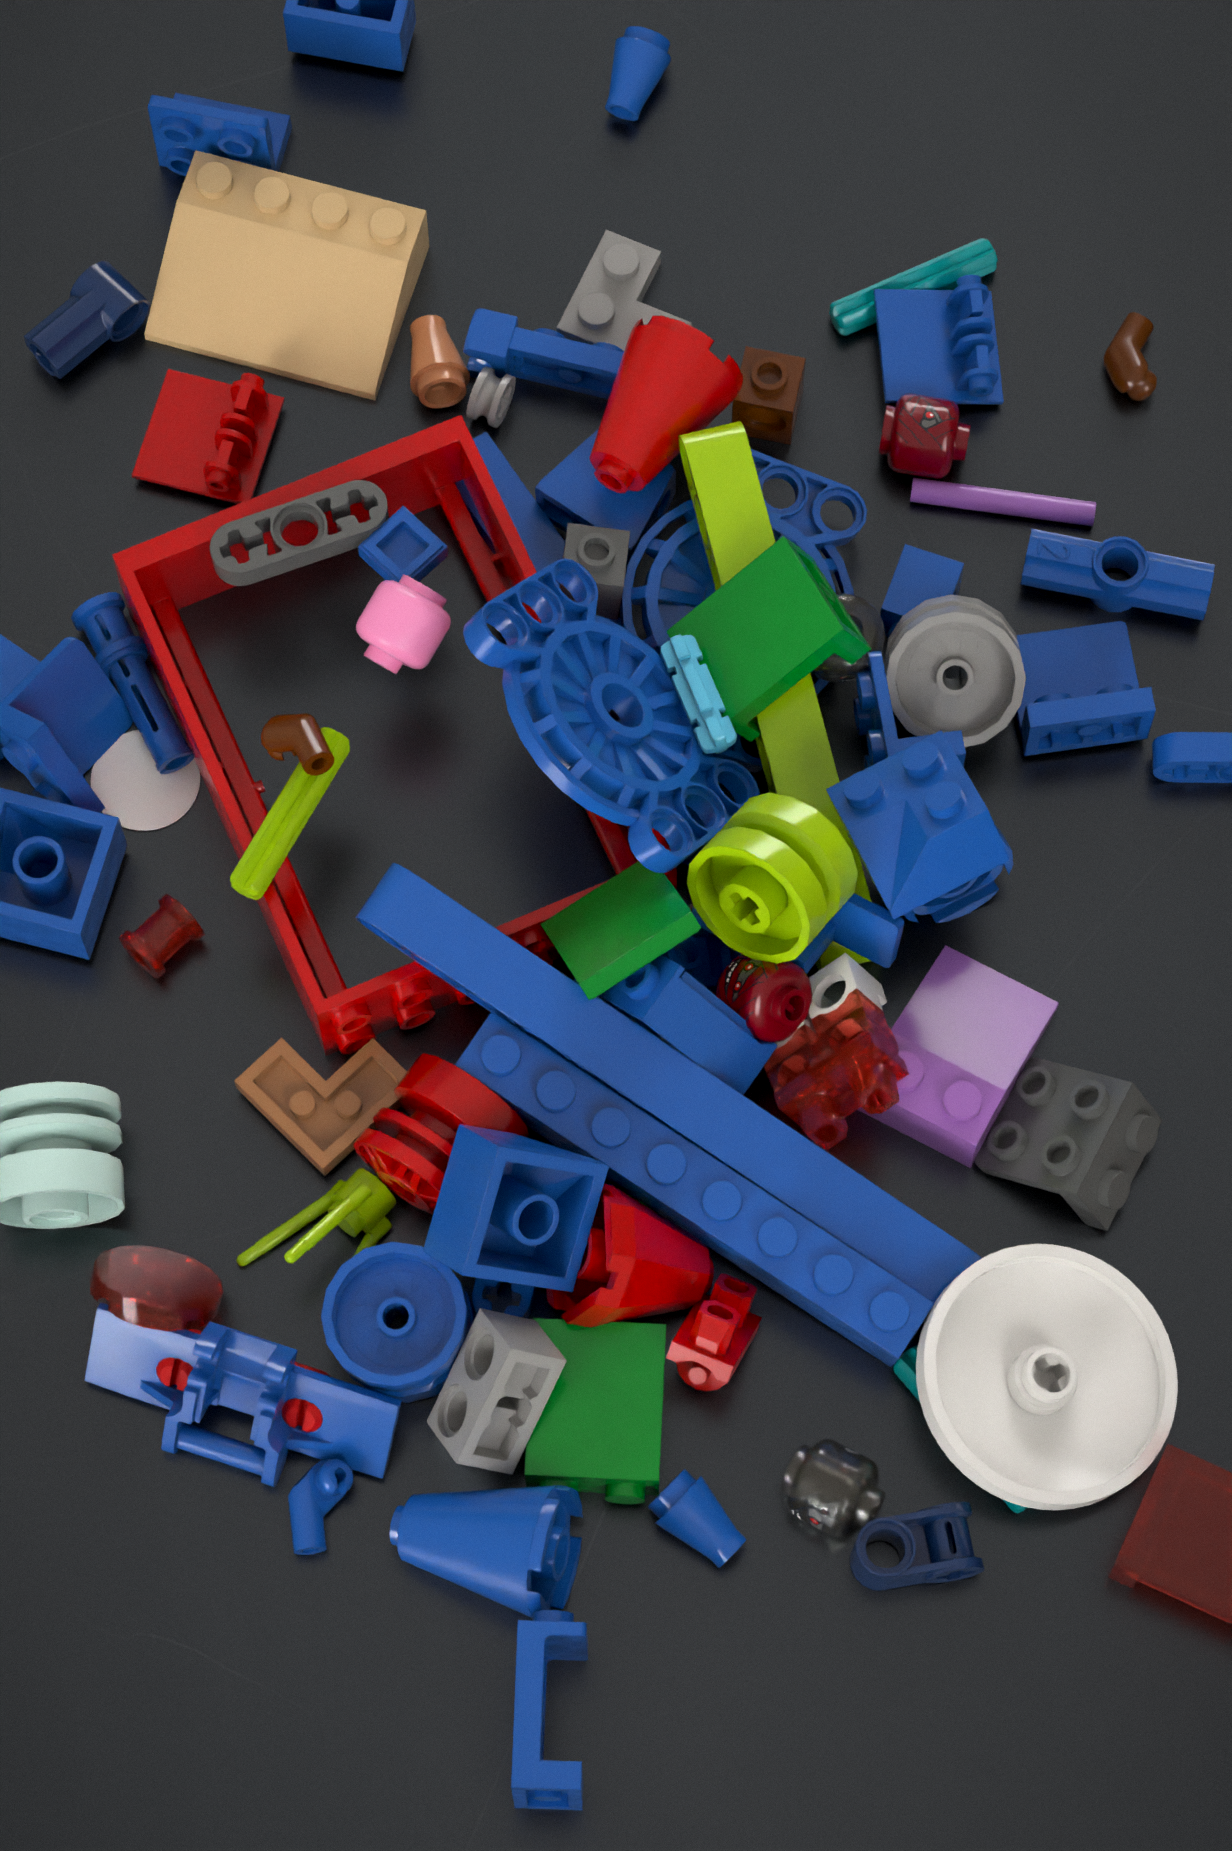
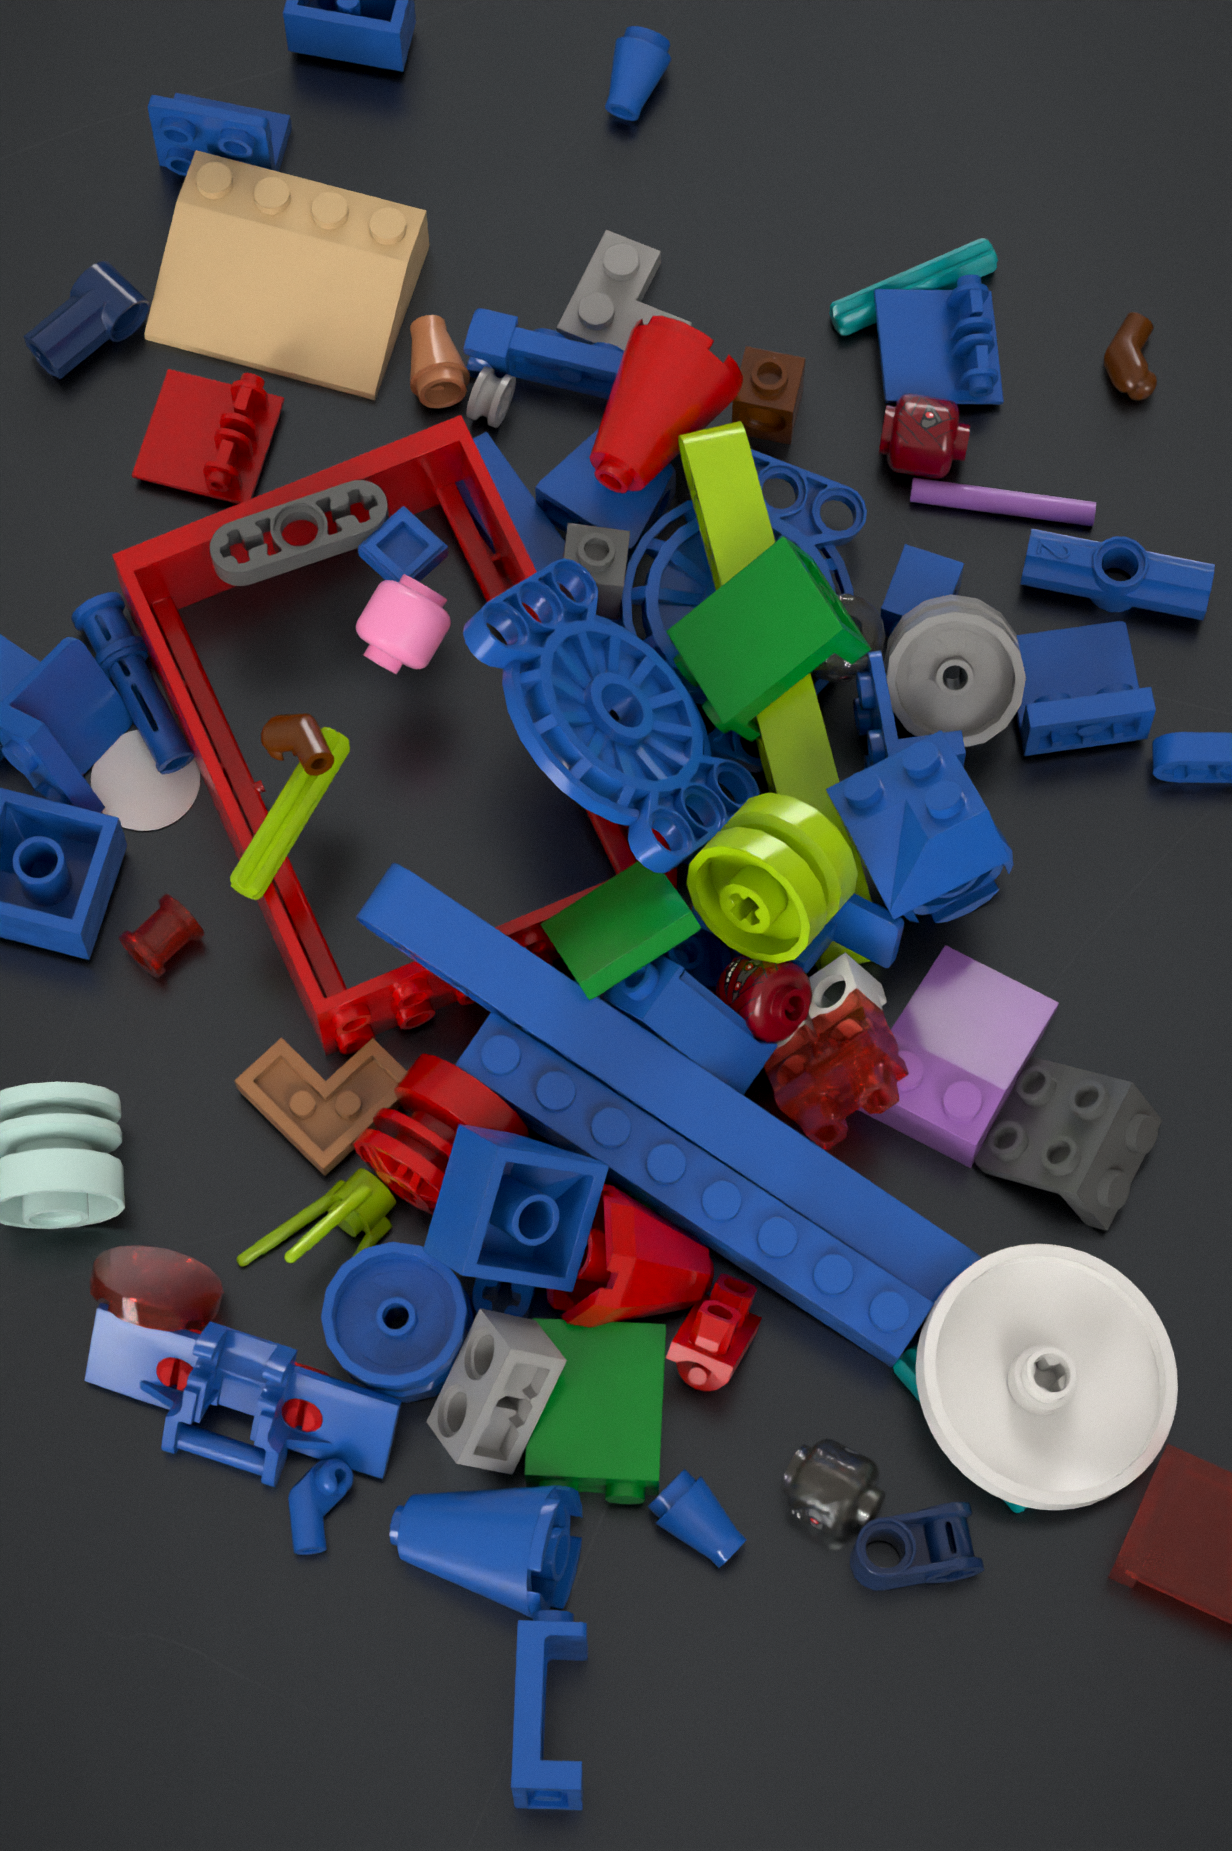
medium azure axle [660,634,737,754] -> none

